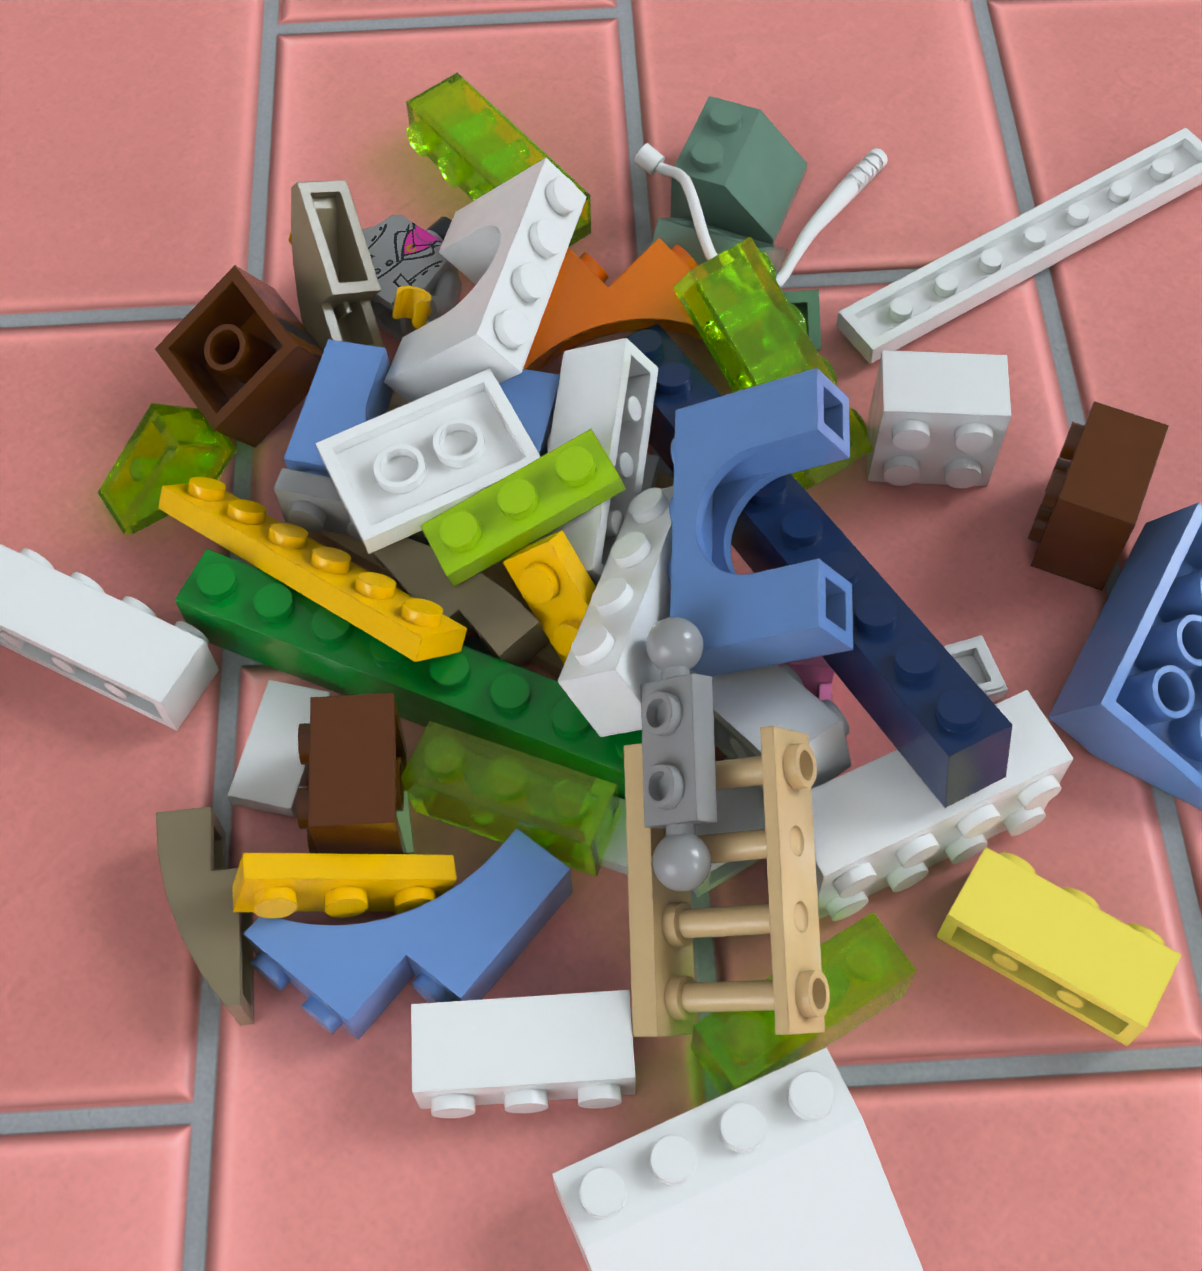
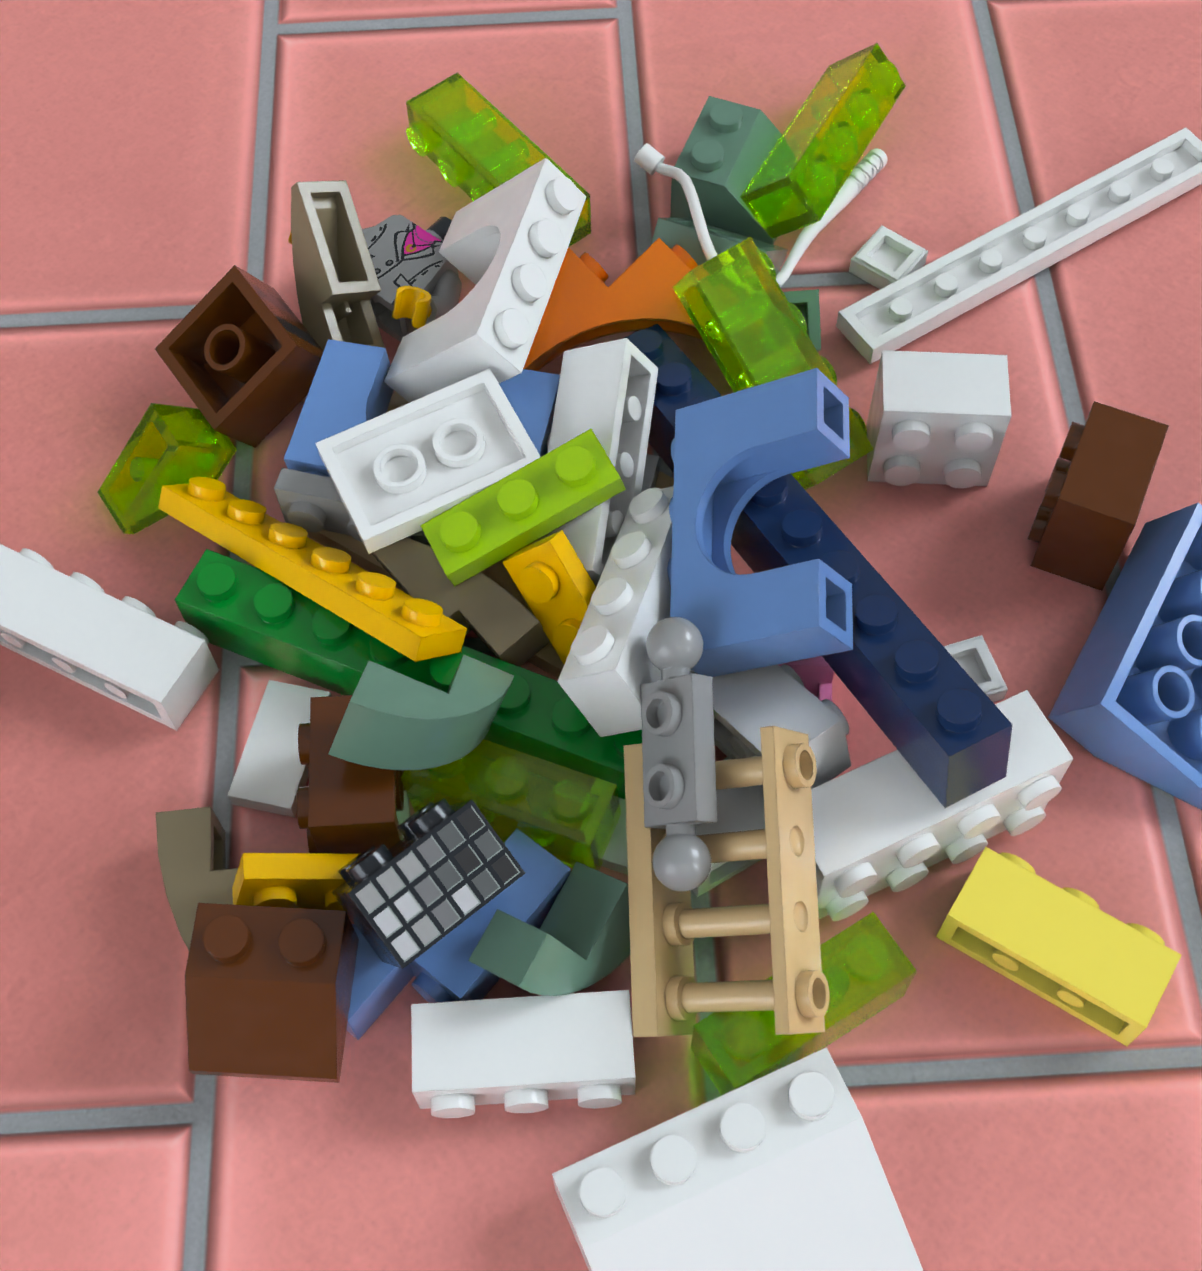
none -> reddish brown slope [185,903,359,1083]
none -> sand green brick [328,655,514,770]
none -> brick [331,798,525,969]
none -> sand green brick [468,862,630,996]
none -> clear neon green brick [740,43,906,239]
none -> white tile [849,226,928,289]

